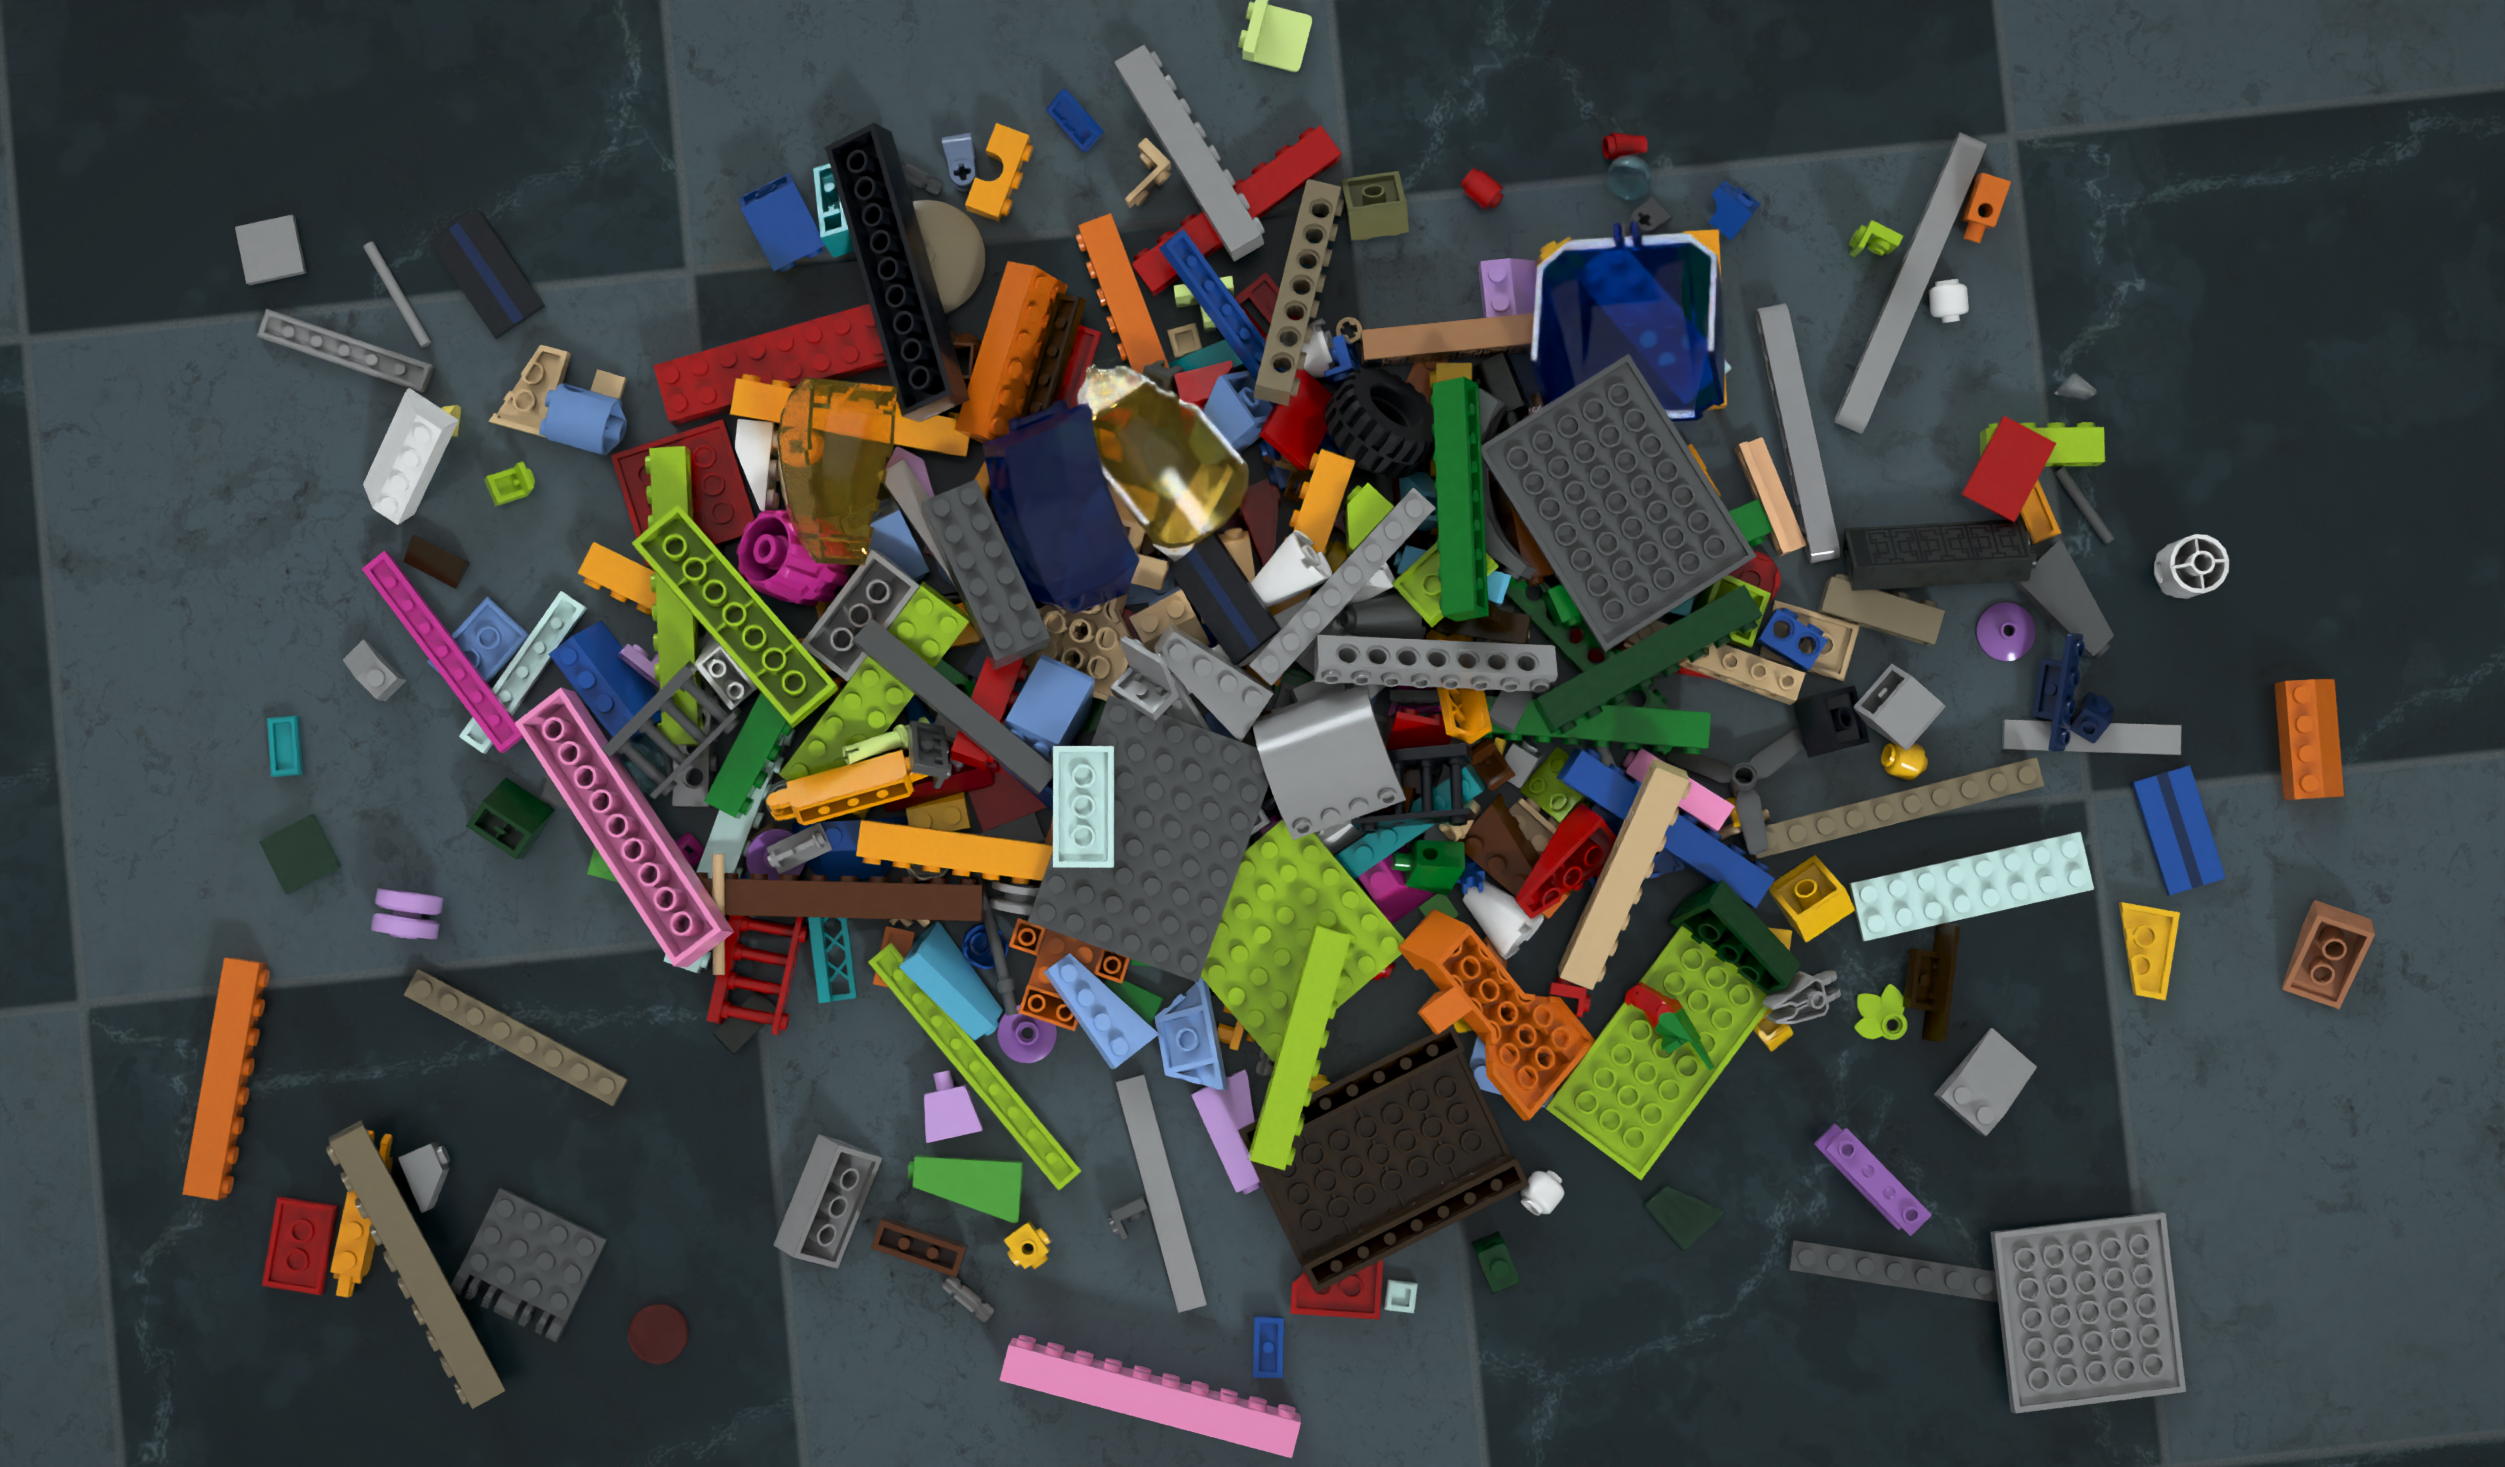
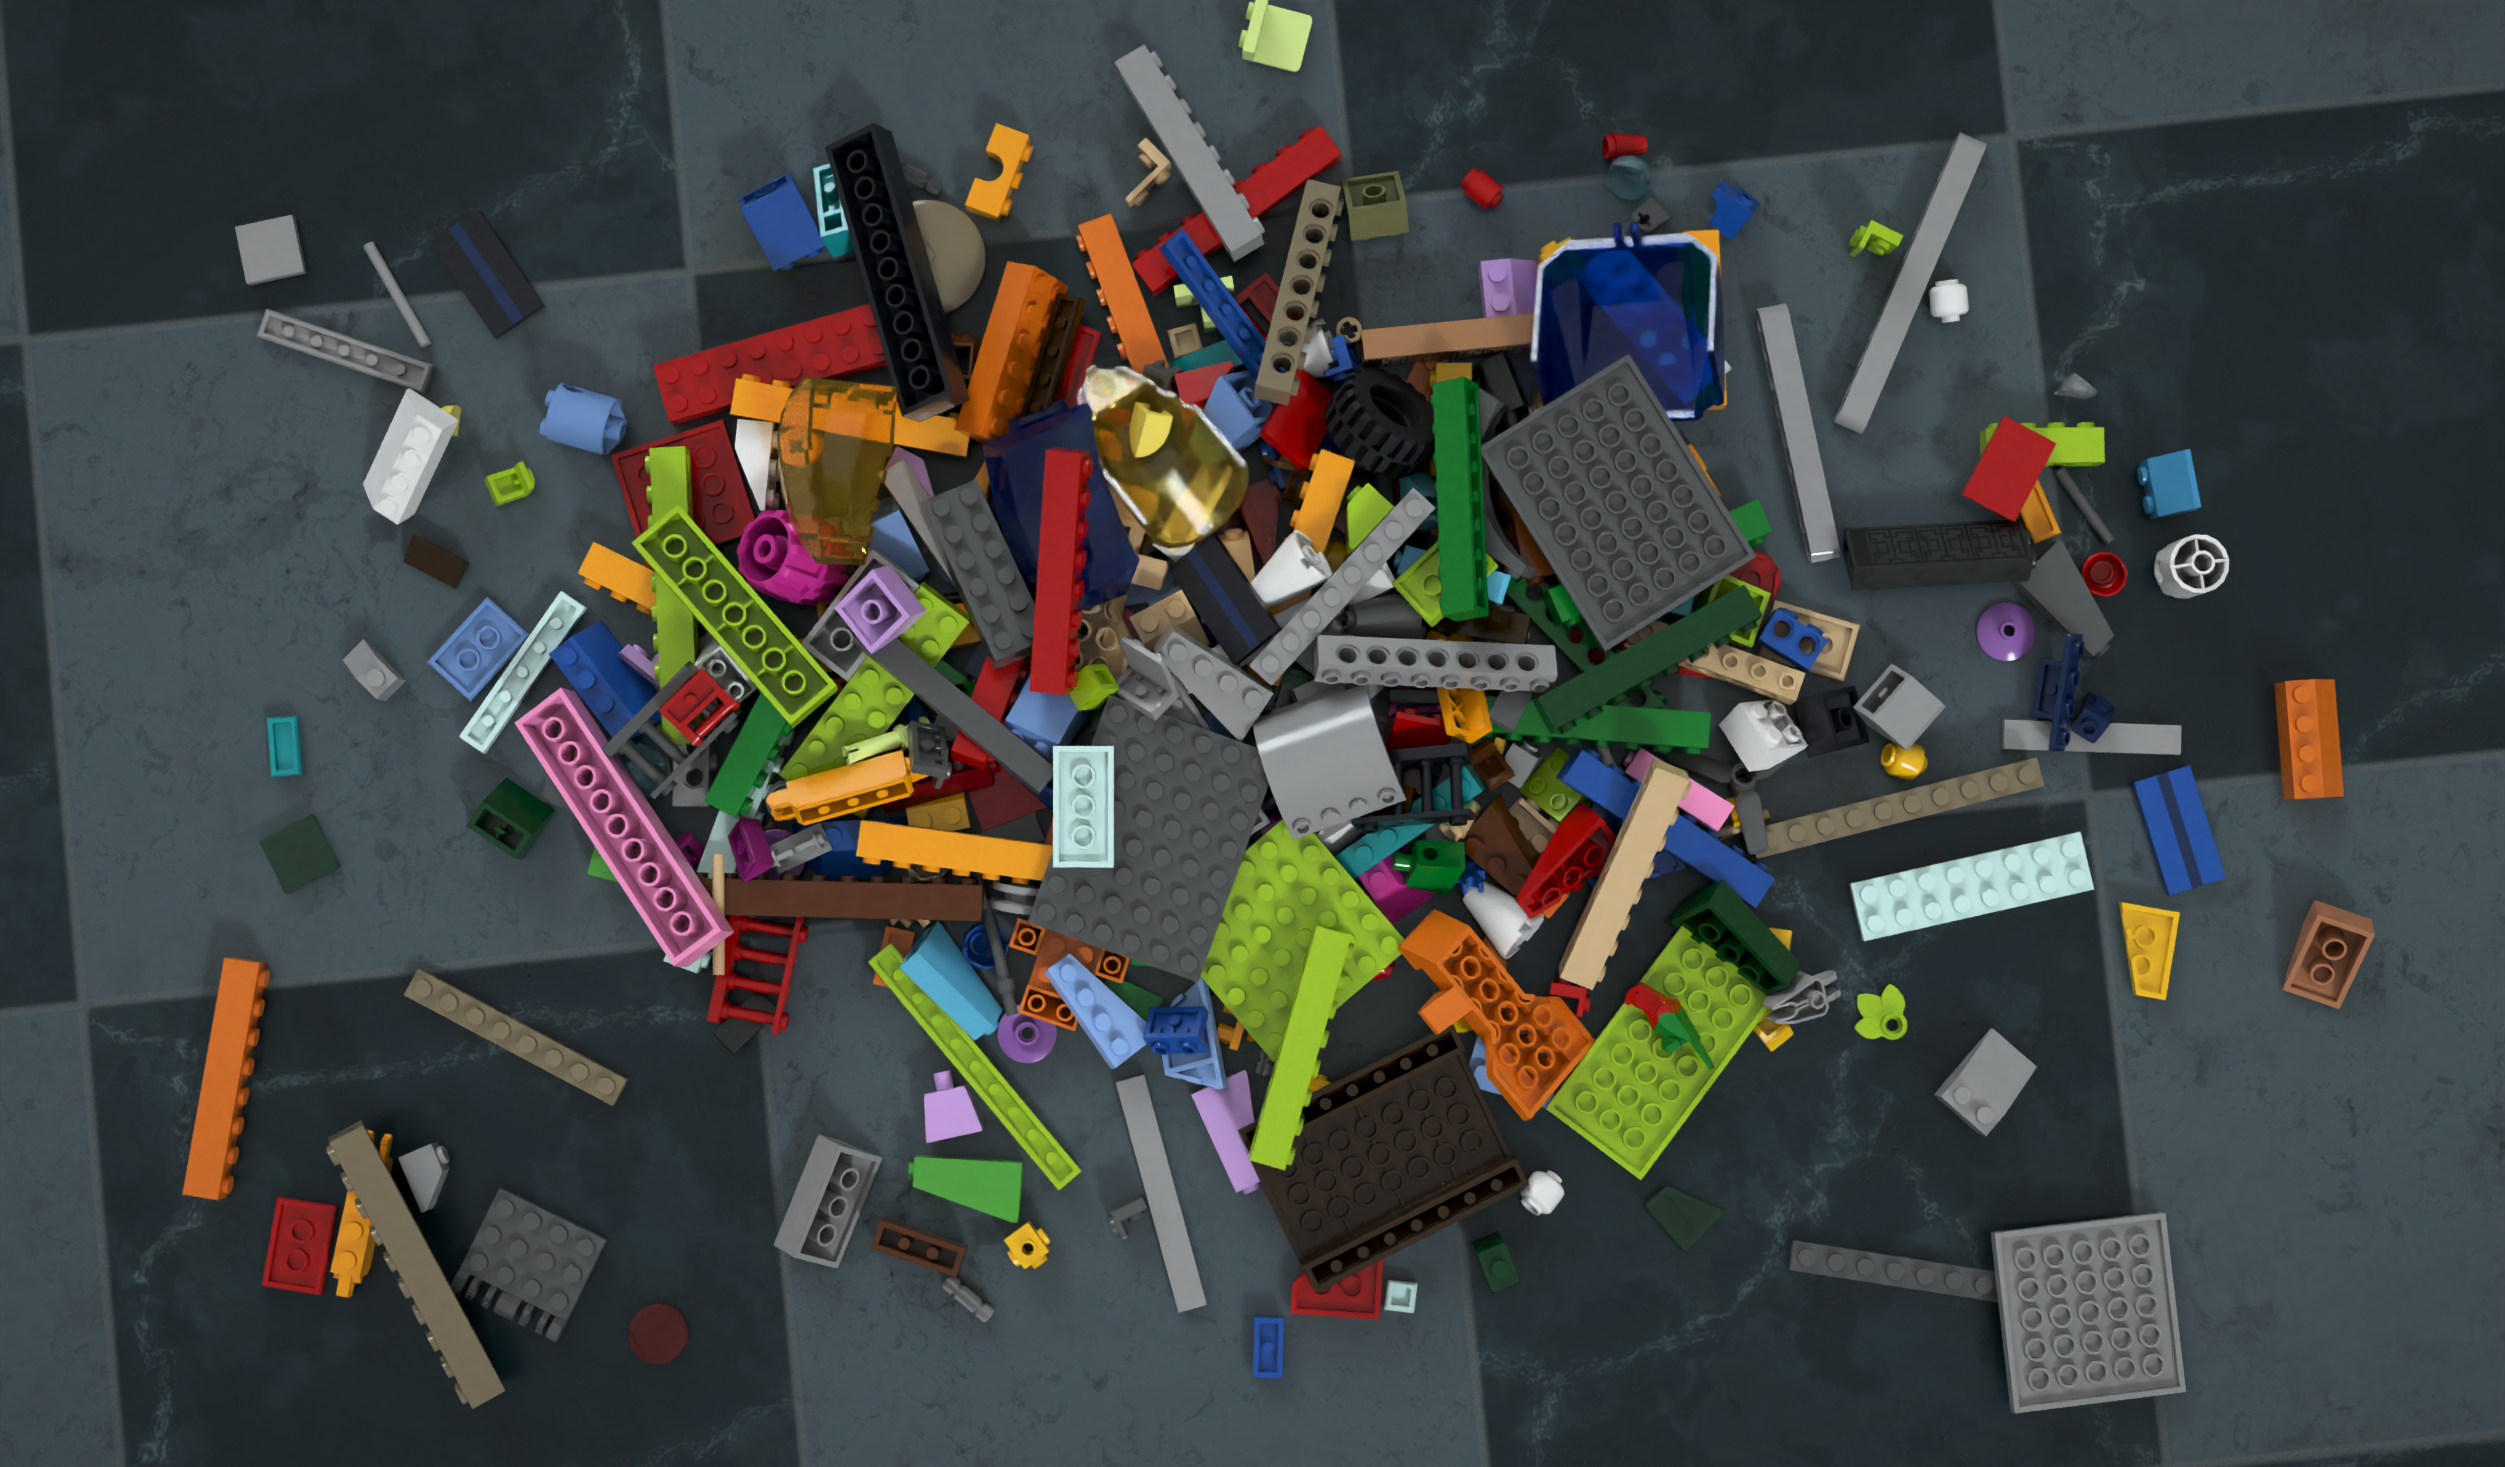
dark pink plate [362,551,524,754] -> none
lavender wheel [371,888,444,939] -> none
tan wing [488,345,571,438] -> none
tan tile [590,369,627,399] -> none
teal fence [808,881,857,1003] -> none
sand blue piece [942,132,978,193] -> none
bright pink brick [1000,1335,1301,1458] -> none
blue plate [1046,88,1104,153] -> none
bright green tile [1418,894,1459,918] -> none
light nougat fence [1734,437,1807,557] -> none
yellow slope [1768,855,1855,943] -> none
medium lavender fence [1813,1124,1932,1236] -> none
dark tan brick [1817,574,1945,647] -> none
dark brown bracket [1903,923,1960,1043] -> none
orange torso [1961,173,2011,244] -> none
none -> red plate [658,667,741,747]
none -> magenta slope [727,817,774,883]
none -> lavender slope [834,565,927,654]
none -> red brick [1029,447,1093,695]
none -> lime panel [1068,664,1120,711]
none -> light yellow brick [1129,402,1173,458]
none -> blue bracket [1143,1006,1209,1055]
none -> white slope [1719,699,1808,772]
none -> red hair [2081,551,2128,597]
none -> dark azure slope [2137,449,2201,520]

